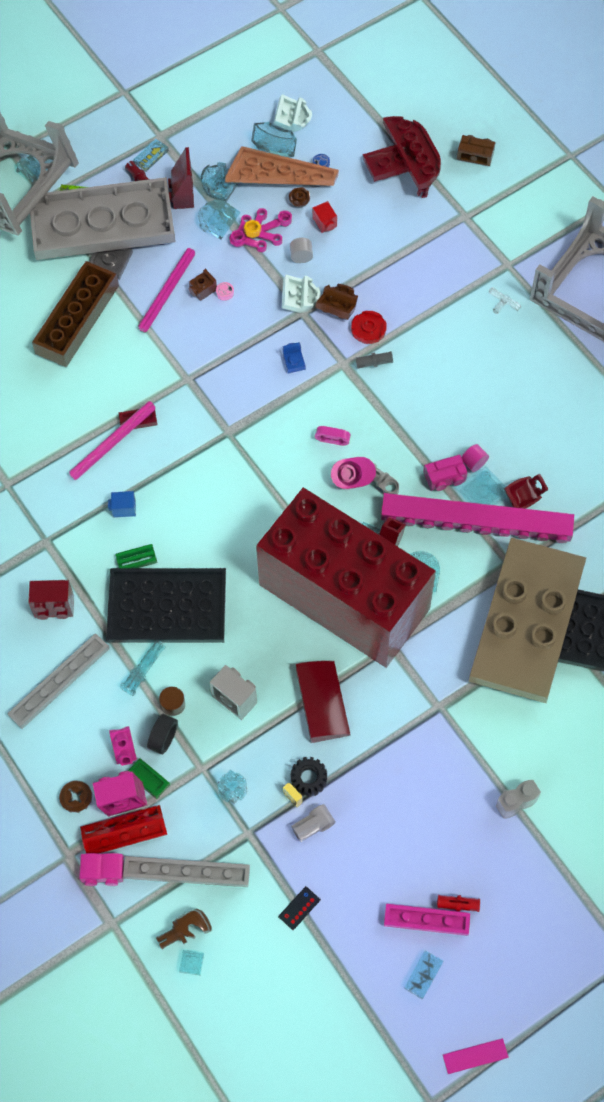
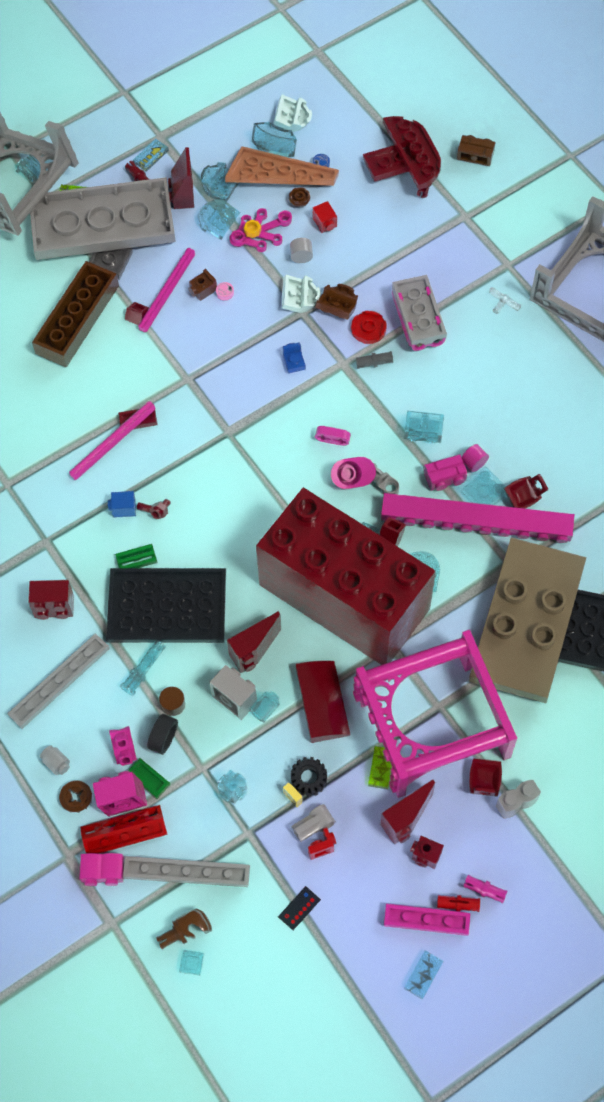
dark pink sticker [443,1038,509,1074] -> none
none -> light grey brick [40,745,70,775]
none -> dark red slope [125,302,149,325]
none -> dark red piece [137,499,171,519]
none -> dark red slope [227,611,281,673]
none -> clear light blue brick [249,691,280,723]
none -> red bracket [308,828,337,860]
none -> dark pink arch [353,630,517,798]
none -> clear neon green tile [368,746,392,790]
none -> dark red slope [380,780,435,845]
none -> light grey piece [392,275,447,351]
none -> clear light blue brick [404,411,444,443]
none -> dark red brick [410,836,444,869]
none -> dark pink pin [464,875,508,904]
none -> dark red piece [469,758,502,797]

